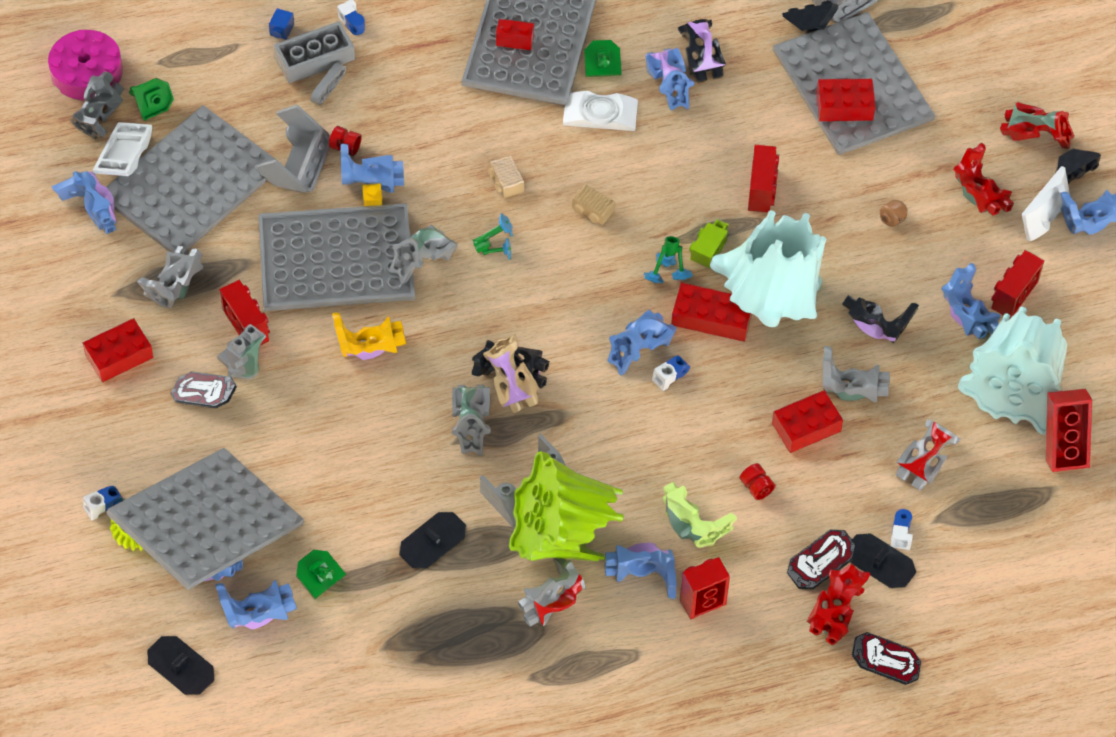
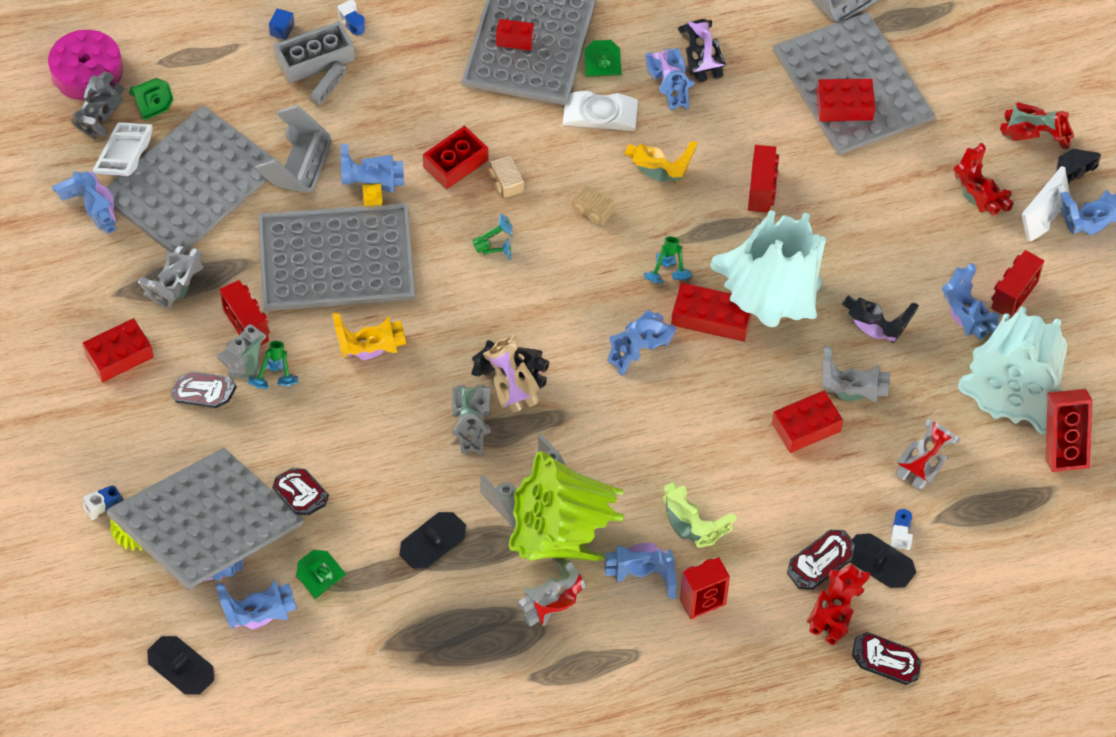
red wheel [329,126,362,156] -> none
light grey hips [389,225,458,284] -> none
white leg [652,355,690,391] -> none
lime brick [689,219,729,268] -> none
red wheel [739,463,776,500] -> none
black slope [782,1,839,33] -> none
medium nougat head [880,200,908,227] -> none
none -> plant [248,341,298,389]
none -> shield [272,468,329,515]
none -> red brick [422,125,489,190]
none -> yellow hips [624,141,698,183]

